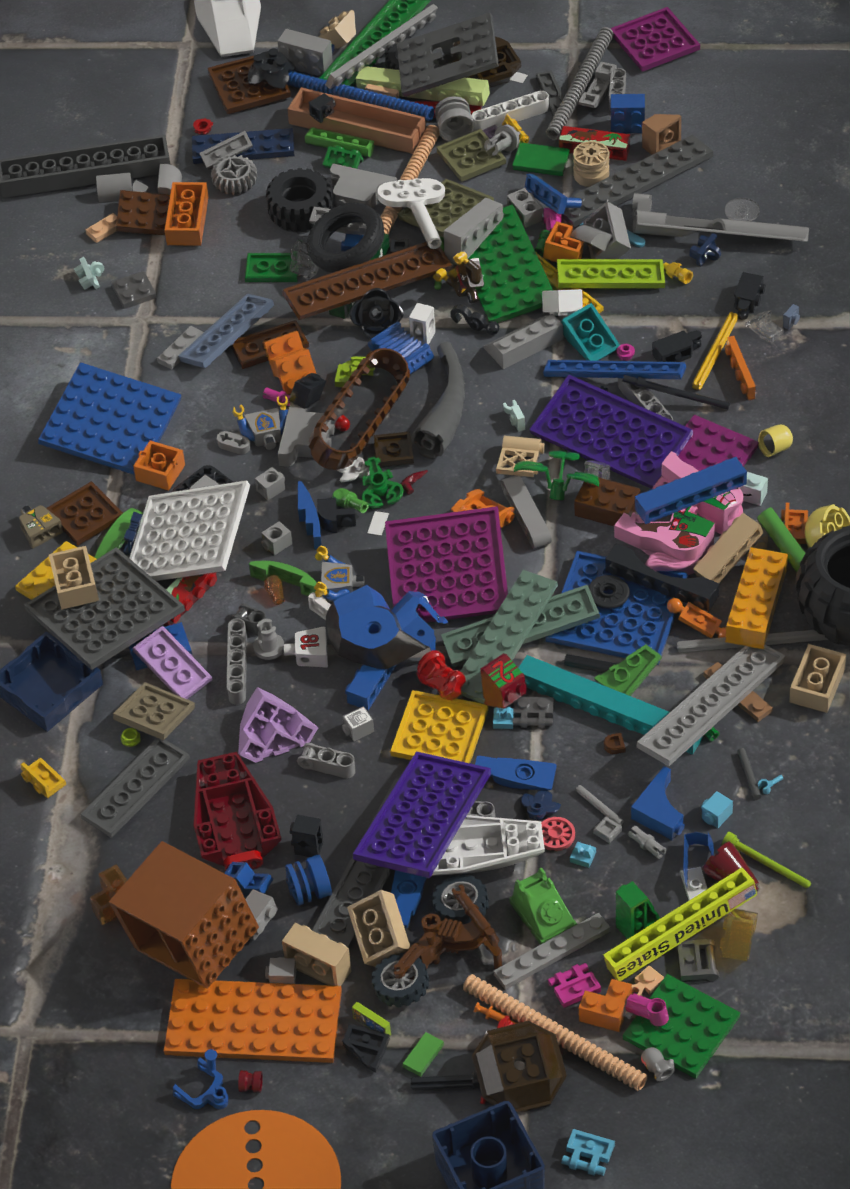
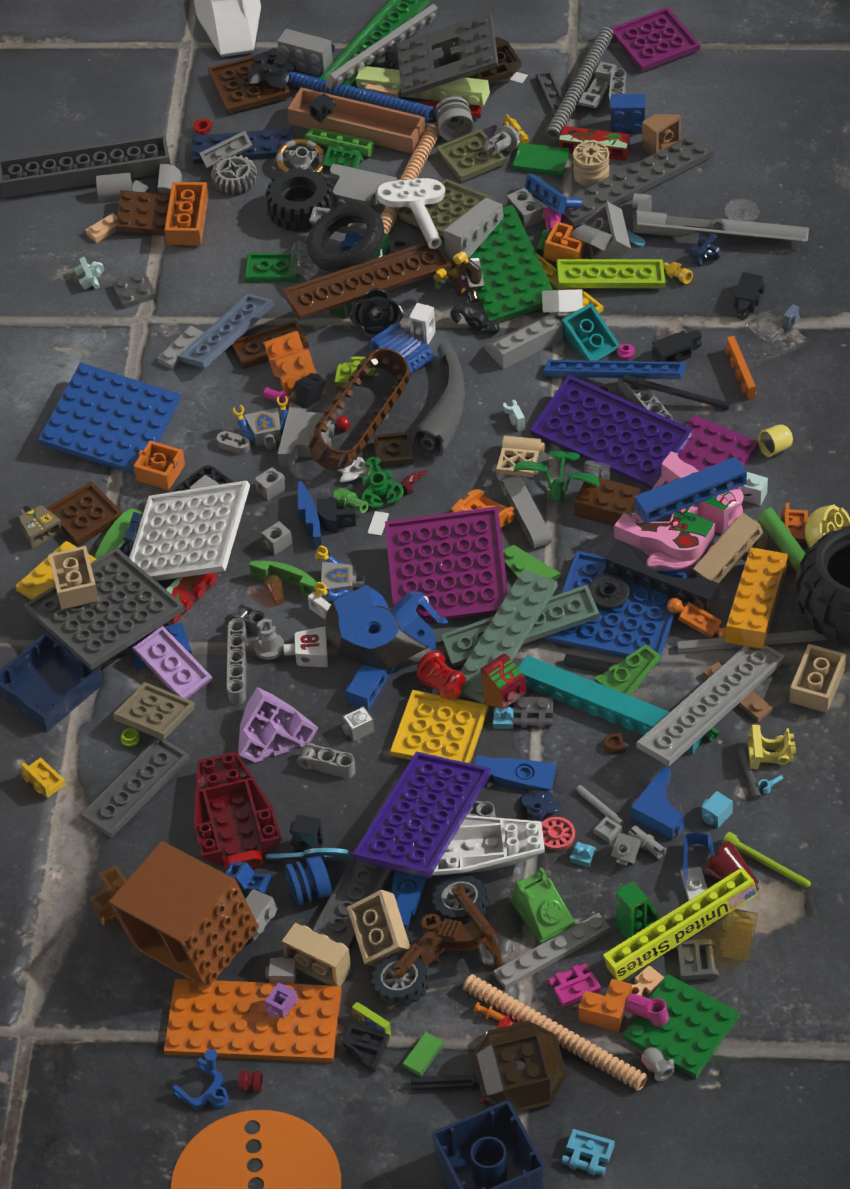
tan slope [319,10,356,48] -> none
white beam [472,91,549,132] -> none
yellow axle [692,312,738,390] -> none
none -> medium lavender brick [265,982,298,1019]
none -> medium azure piece [266,848,353,861]
none -> light grey piece [276,139,325,173]
none -> bright green wing [503,545,561,581]
none -> light grey brick [611,833,641,866]
none -> light yellow tile [747,725,796,769]

